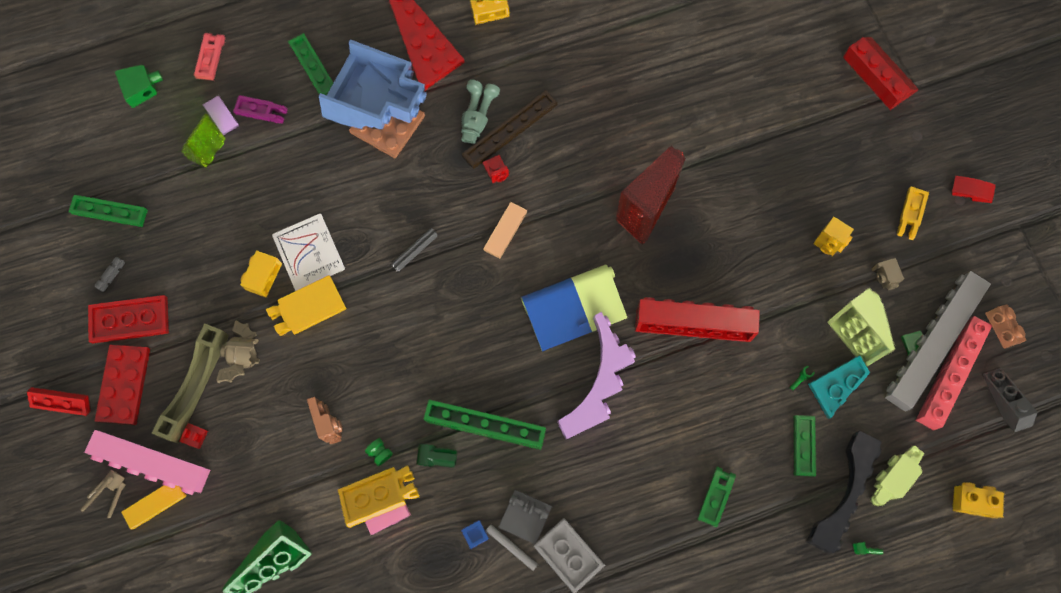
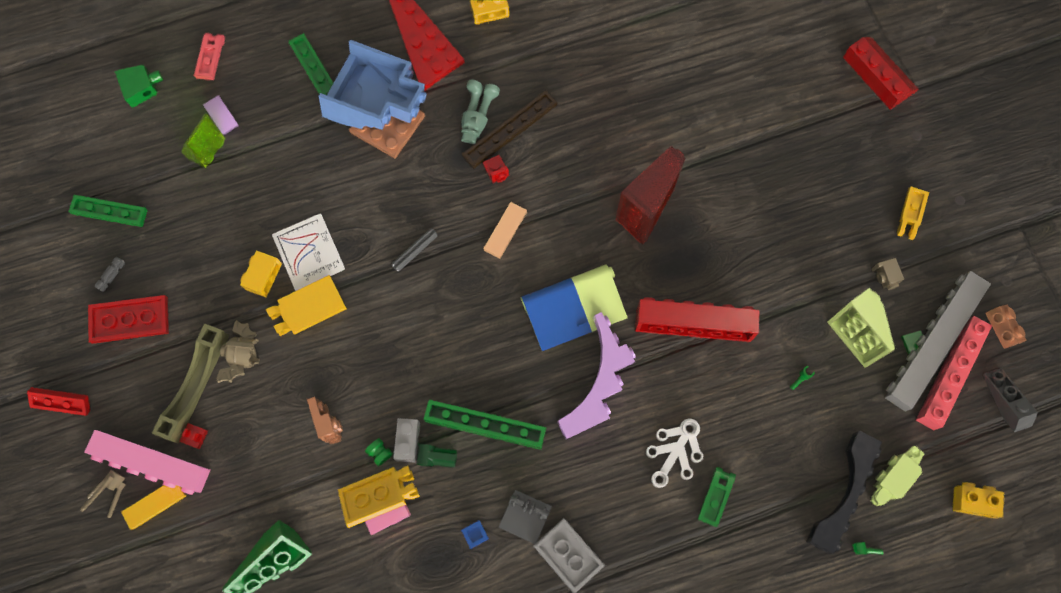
red plate [95,345,150,425] -> none
magenta hinge [233,95,288,124] -> none
light grey bar [486,525,538,570] -> none
green tile [794,415,816,477] -> none
teal wing [808,356,870,419] -> none
yellow brick [813,217,854,256] -> none
red slope [952,176,996,203] -> none
none -> light grey brick [394,418,421,462]
none -> white plant [646,419,703,488]

